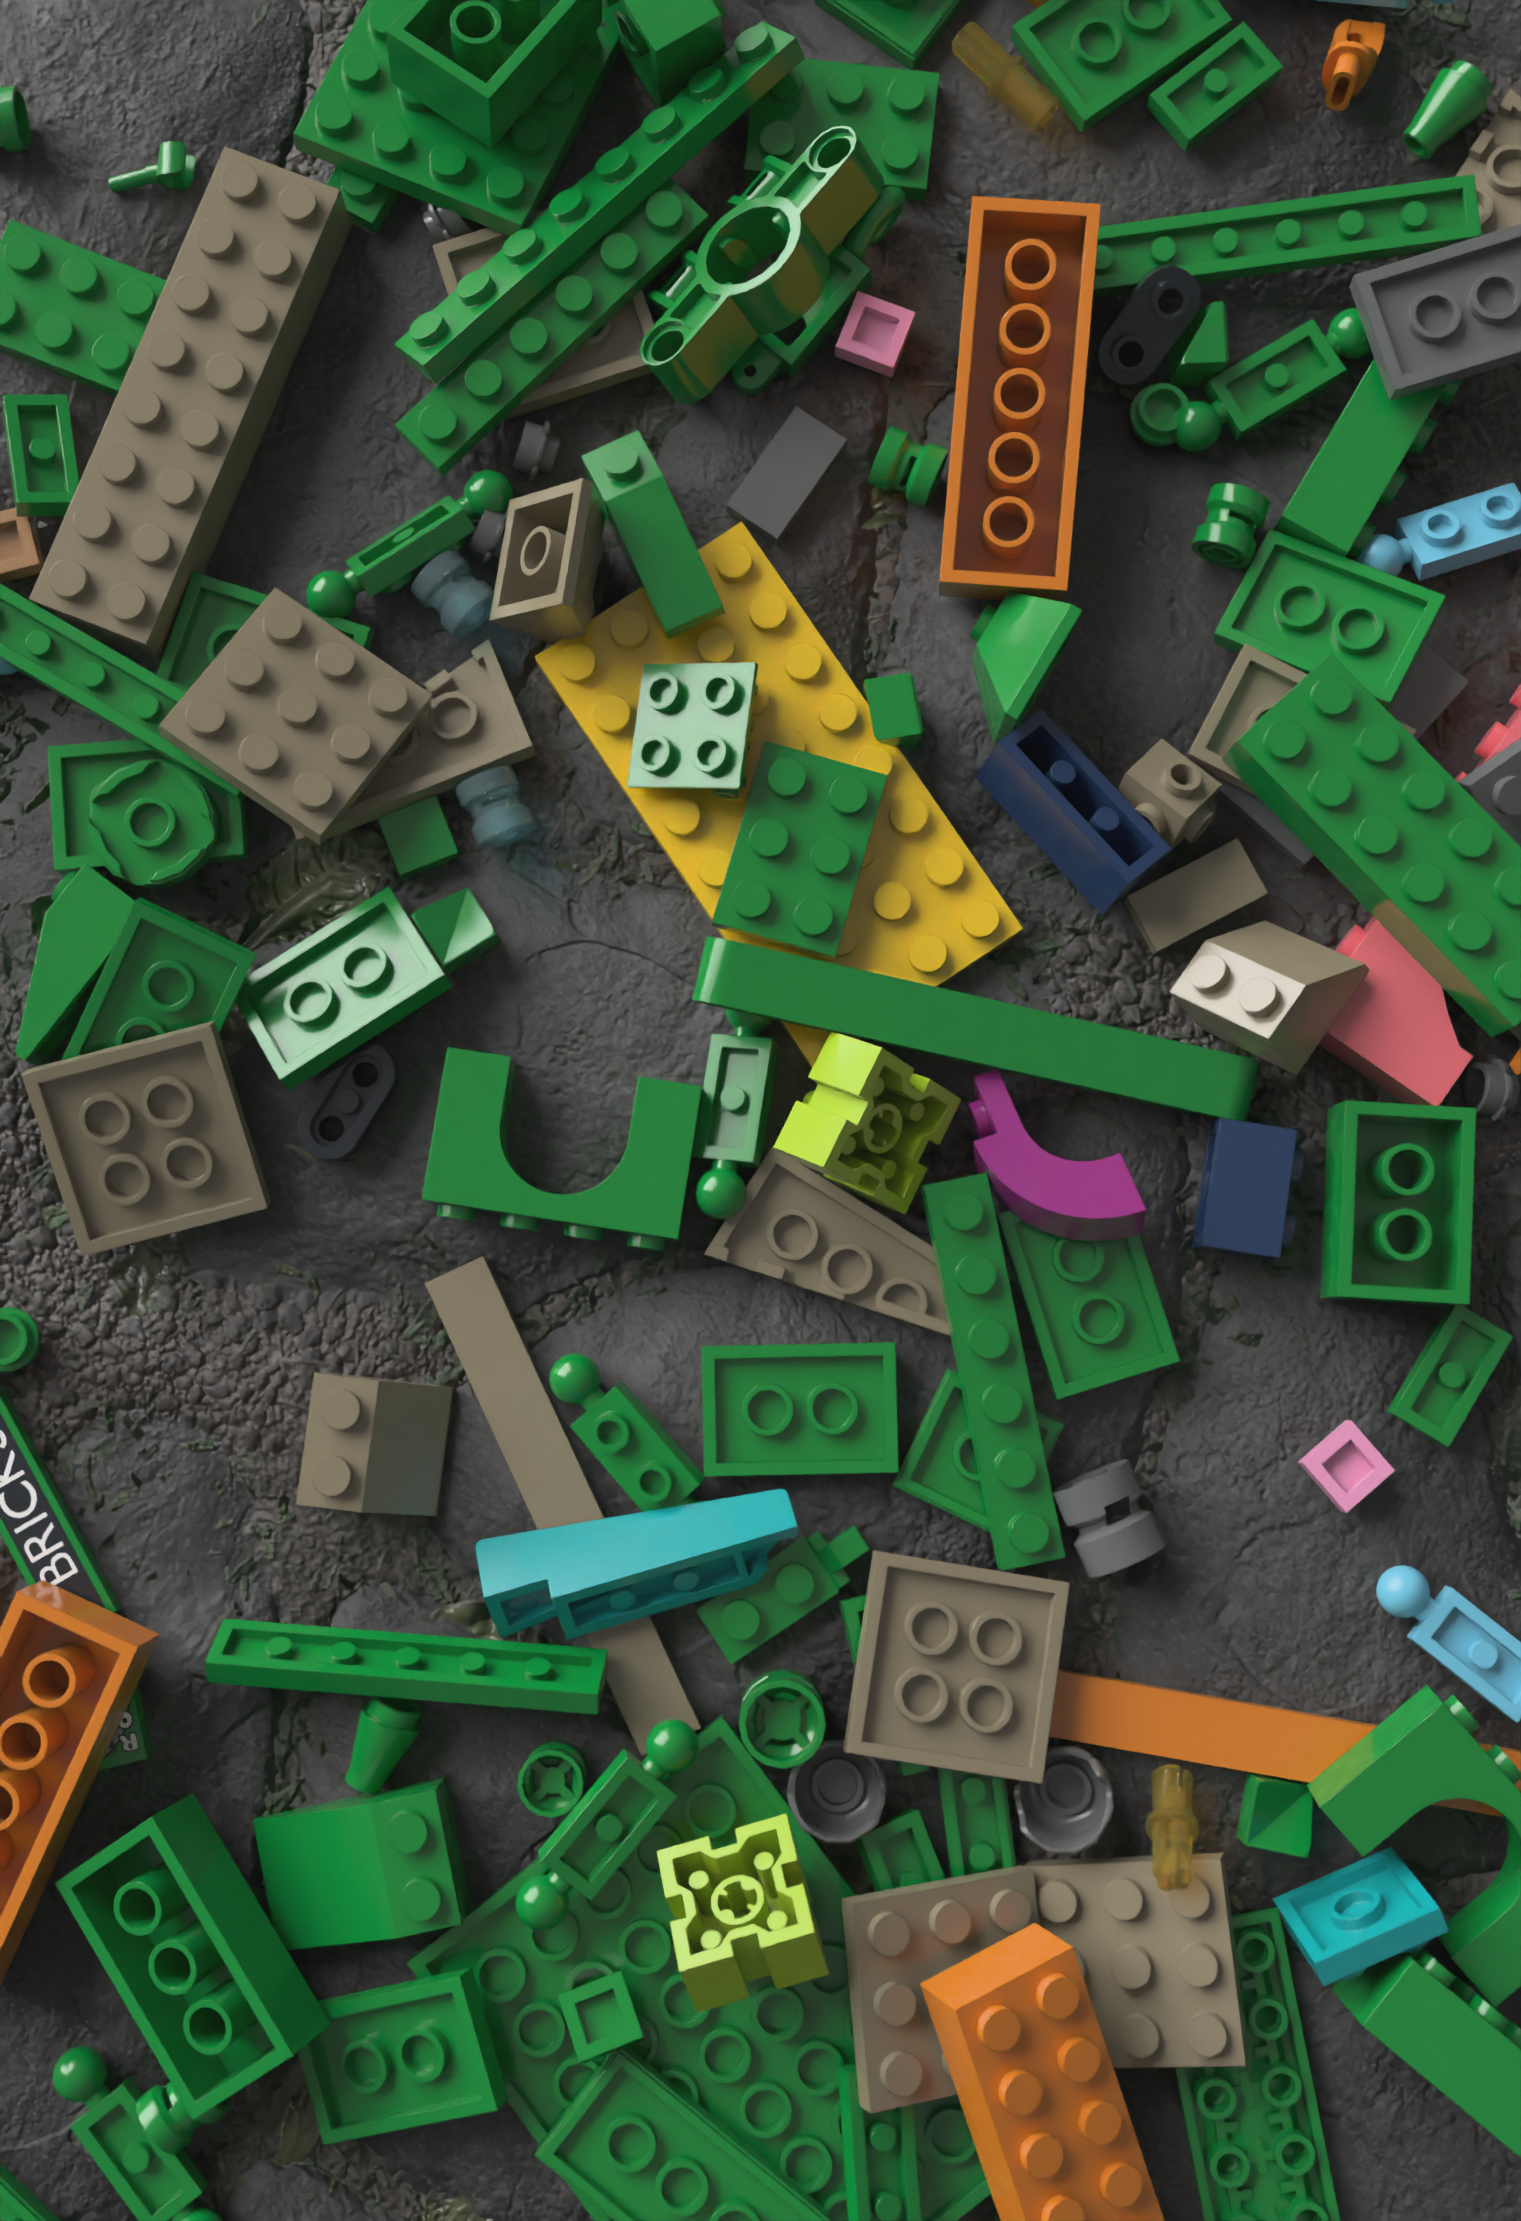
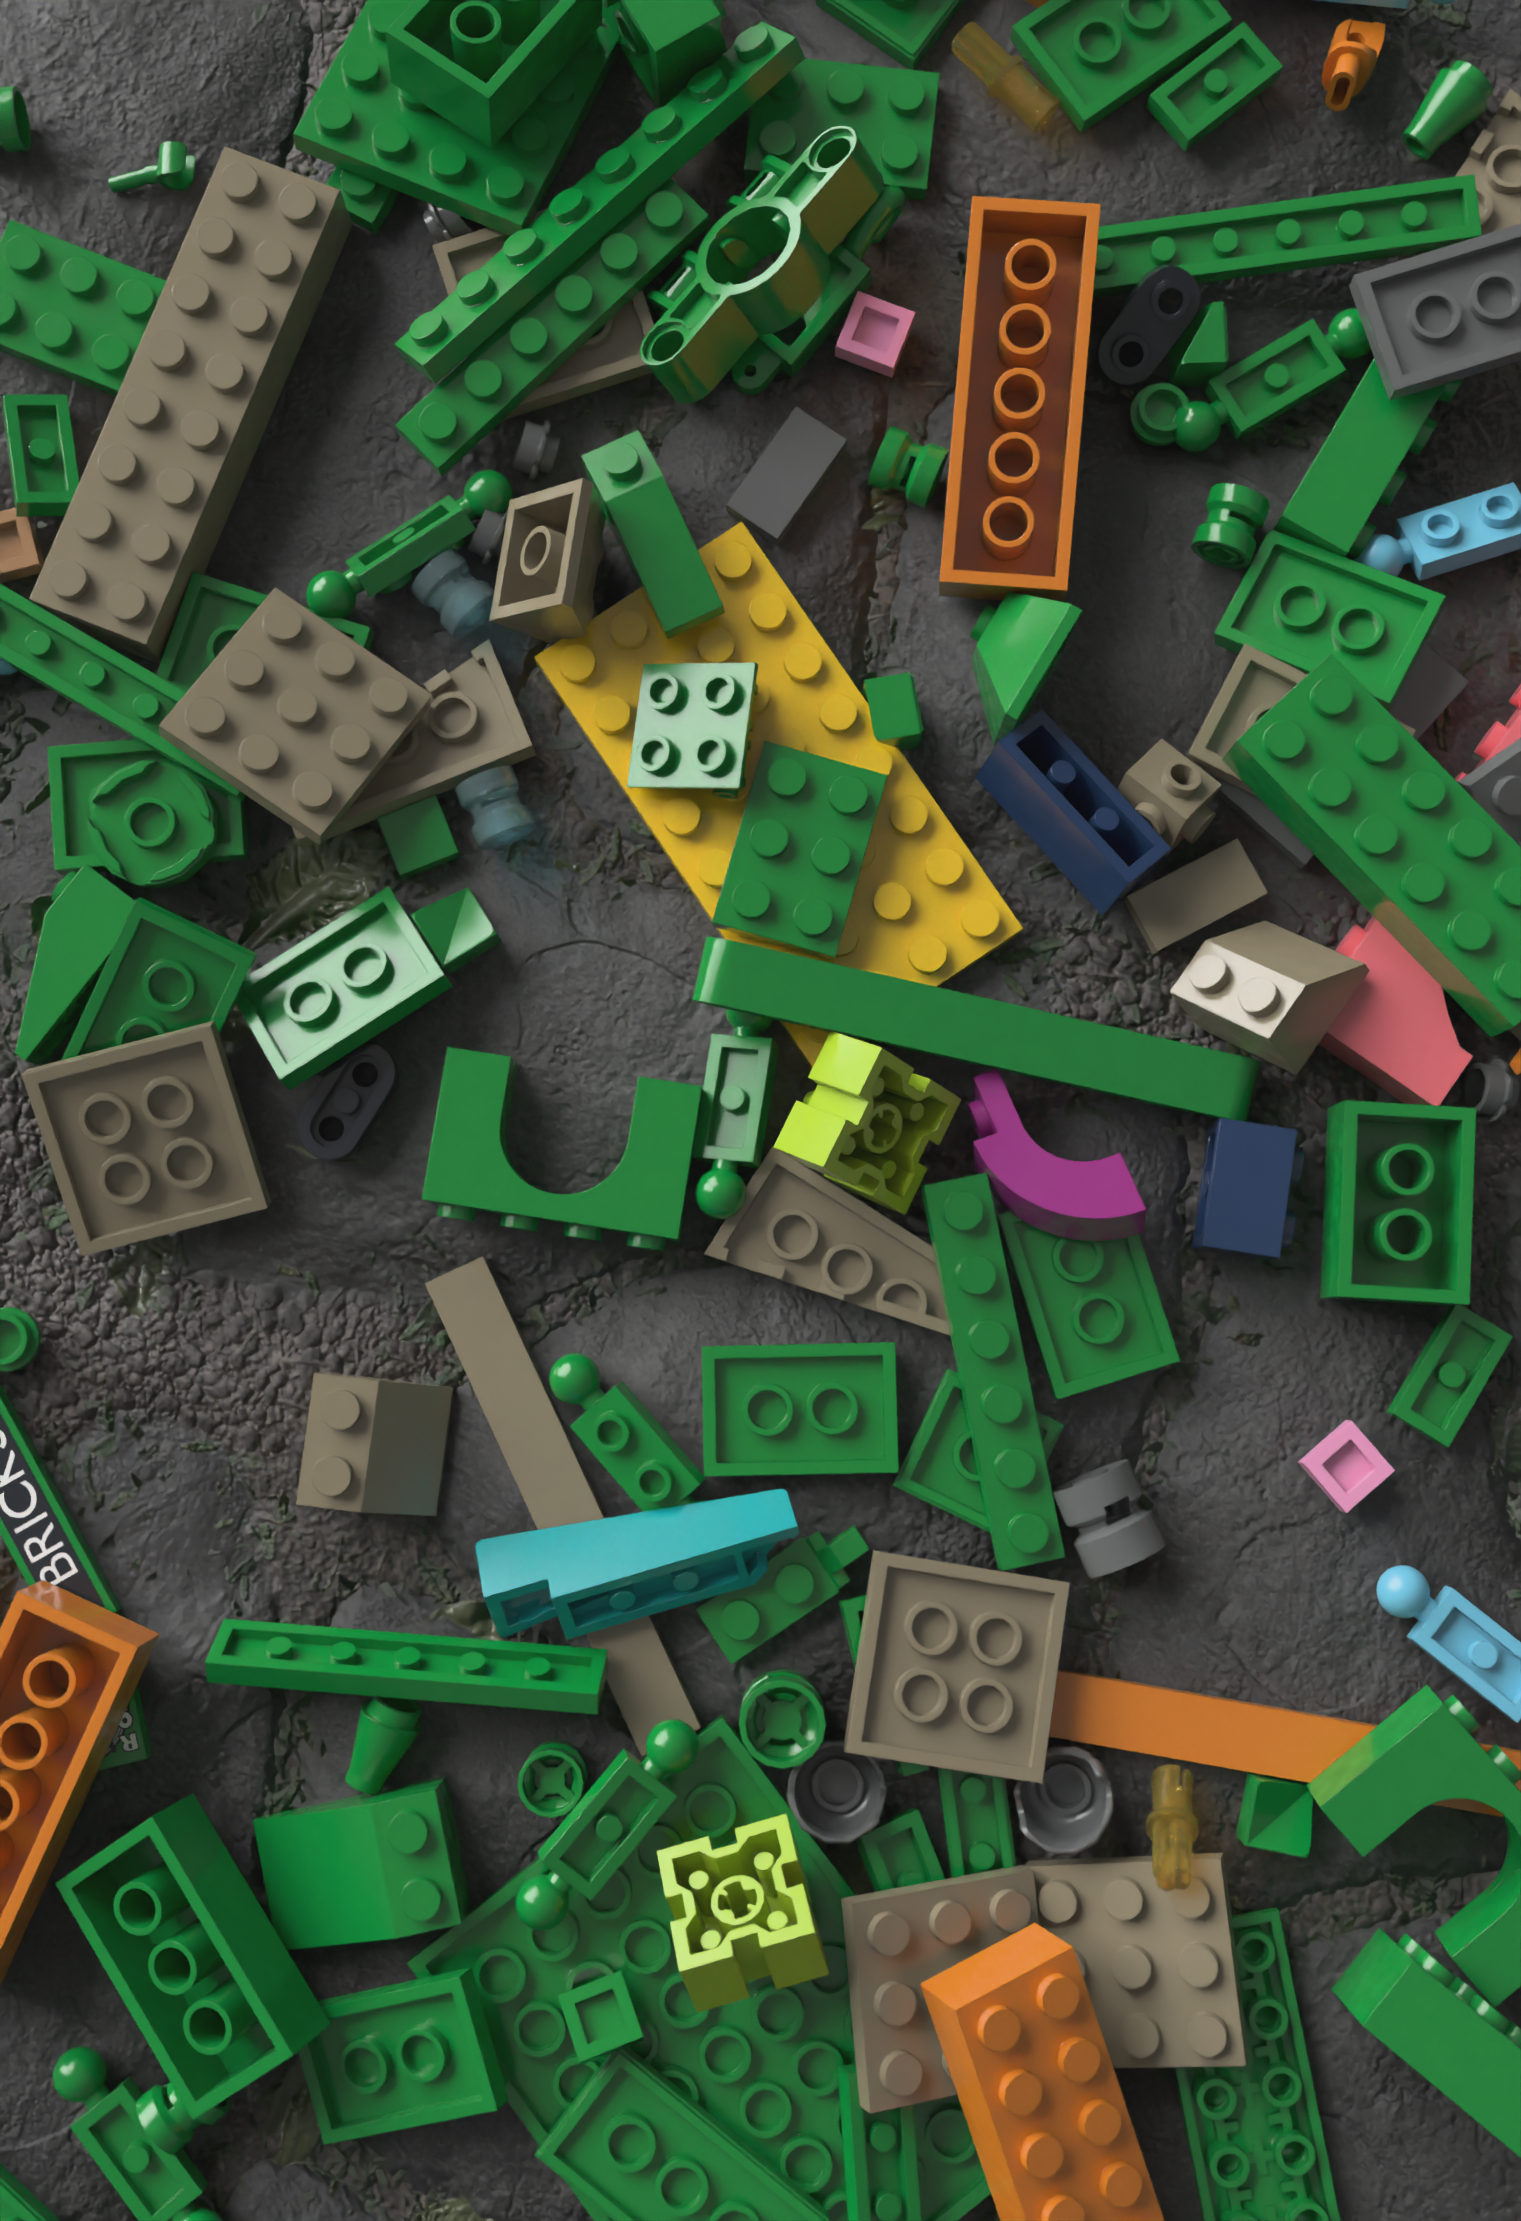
teal plate [1273,1847,1449,1986] -> none

